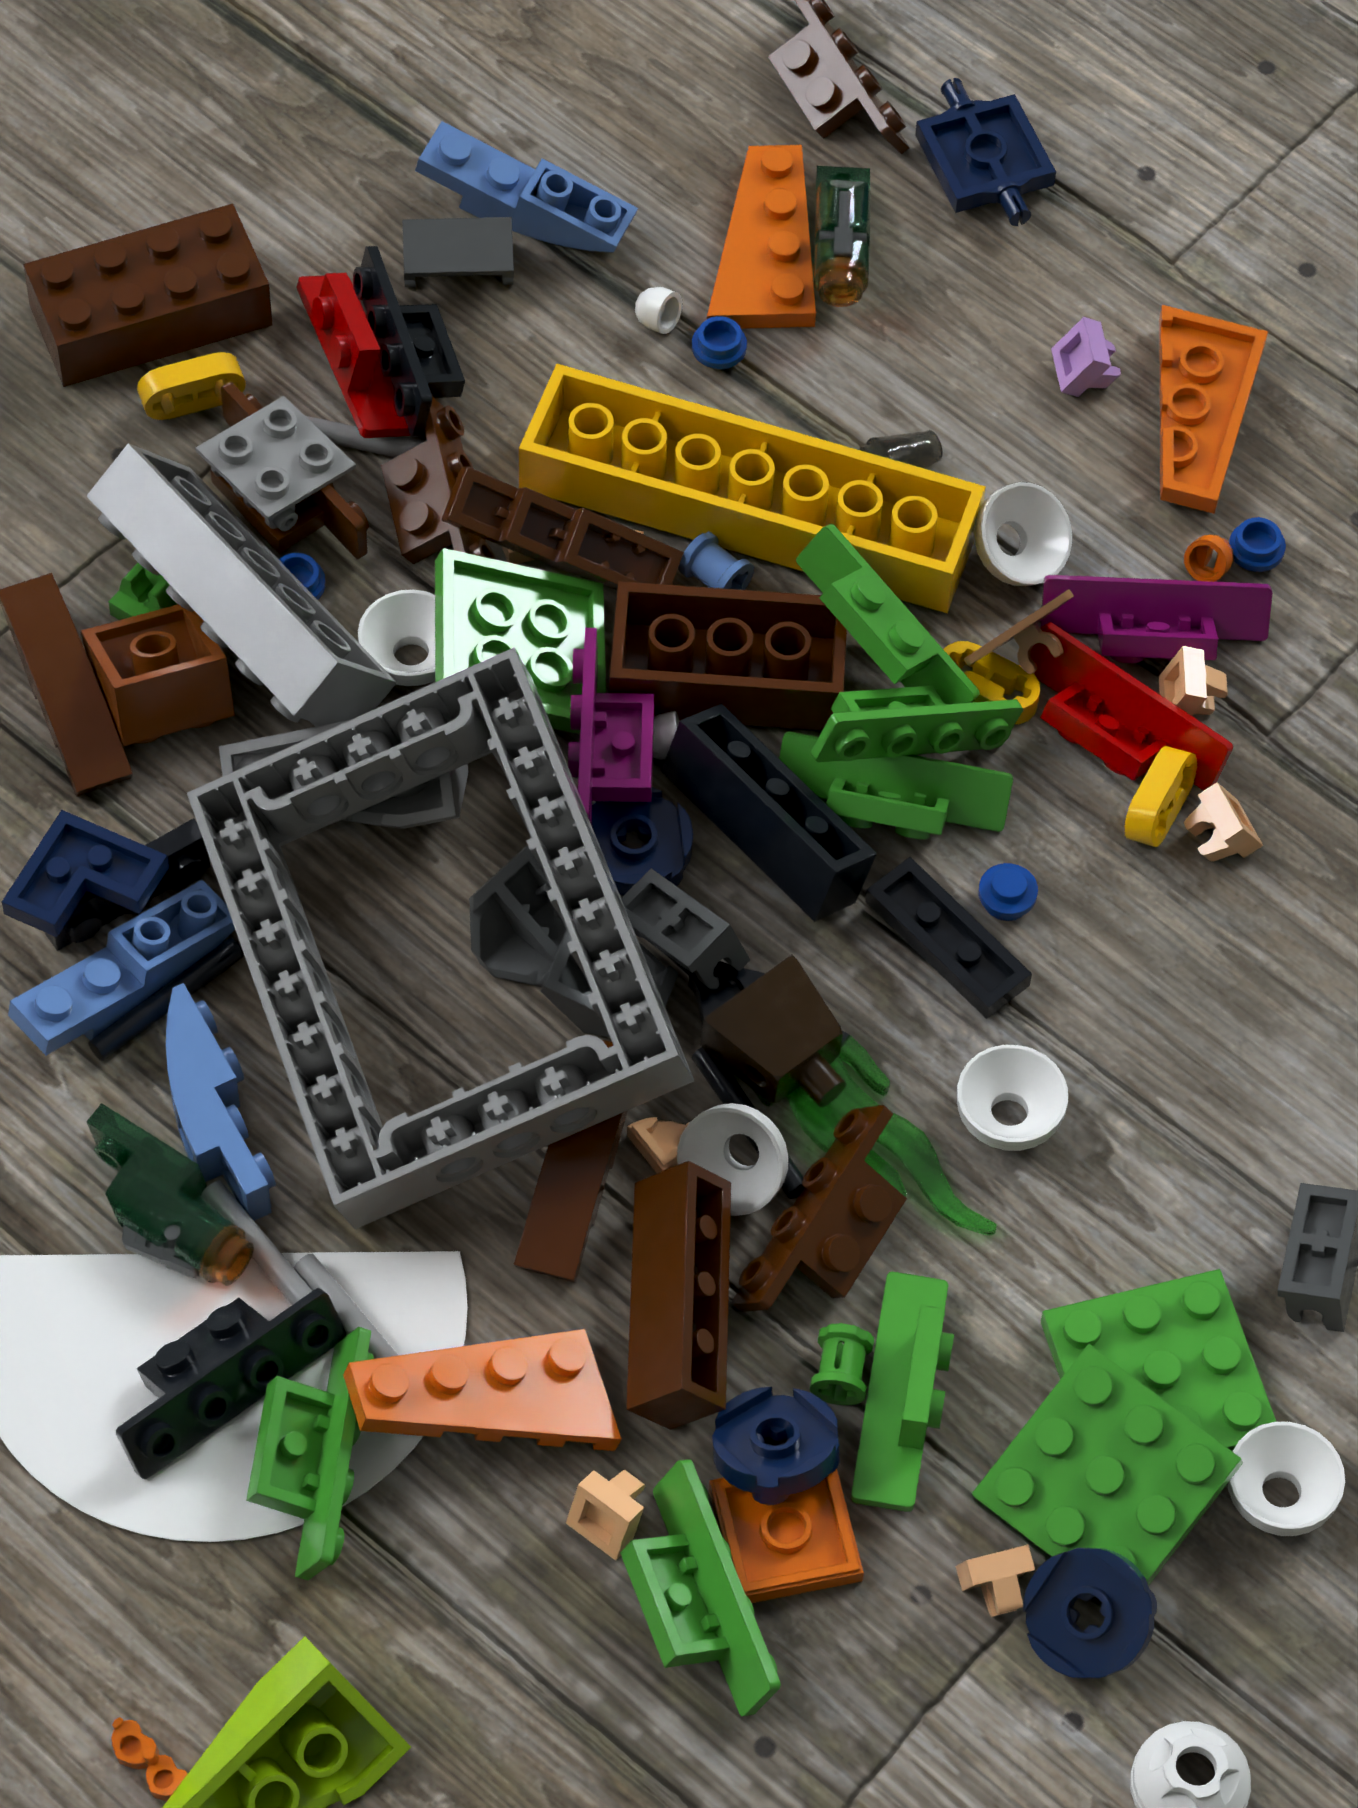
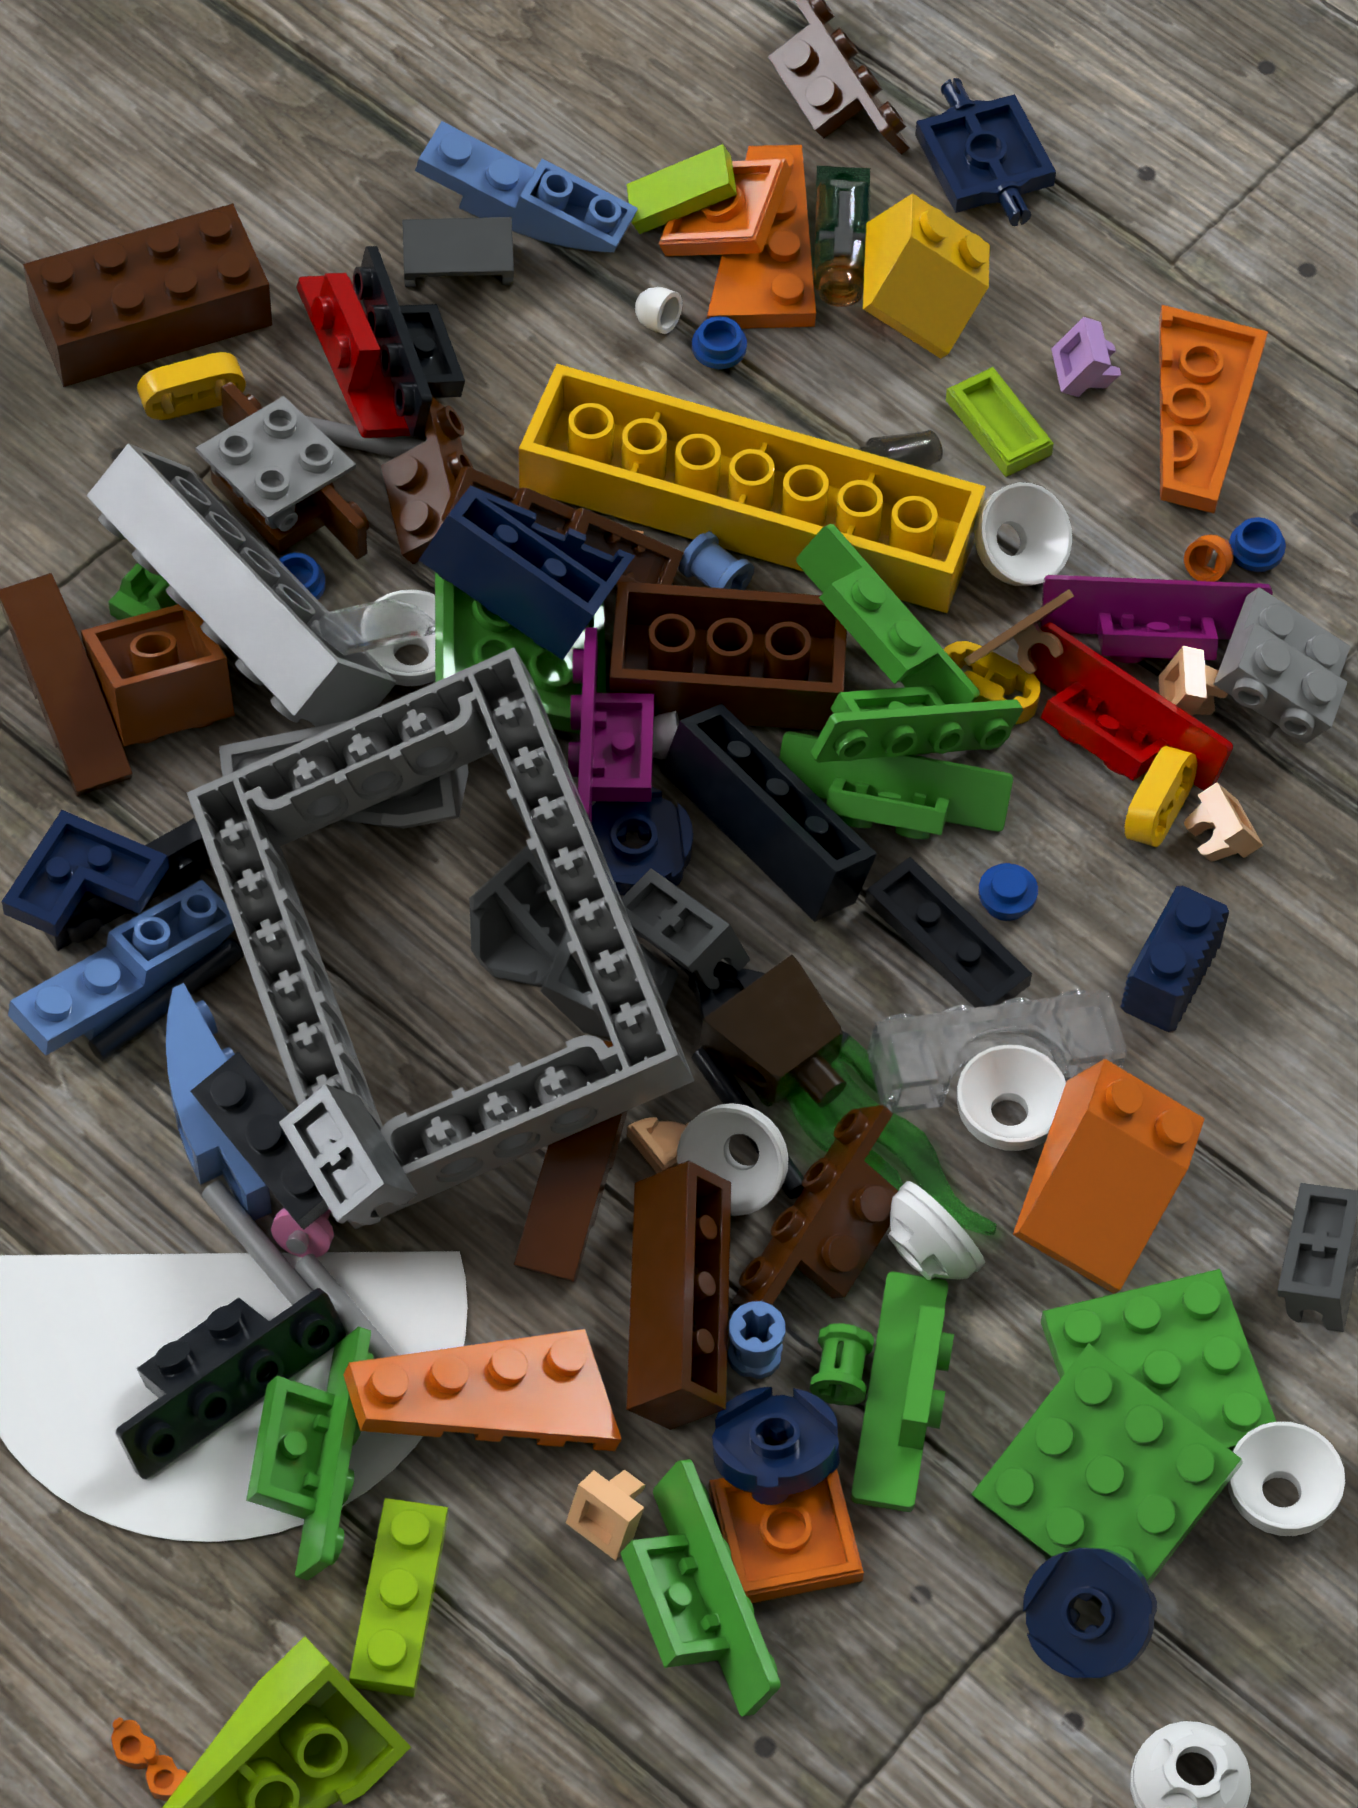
clear green plate [87,1103,254,1286] -> none
light nougat tile [956,1544,1035,1617] -> none
none -> black plate [190,1052,329,1230]
none -> bright pink piece [271,1208,334,1257]
none -> hinge [279,1084,418,1225]
none -> clear piece [319,598,435,656]
none -> lime plate [349,1498,448,1697]
none -> dark blue wedge [419,485,635,660]
none -> lime tile [626,144,737,234]
none -> orange tile [659,159,792,257]
none -> medium blue bush [727,1301,786,1379]
none -> yellow slope [863,193,990,359]
none -> clear arch [867,989,1128,1113]
none -> white piece [888,1181,985,1280]
none -> lime tile [945,367,1054,477]
none -> orange slope [1013,1059,1205,1294]
none -> dark blue brick [1120,885,1229,1032]
none -> light grey plate [1213,587,1351,744]

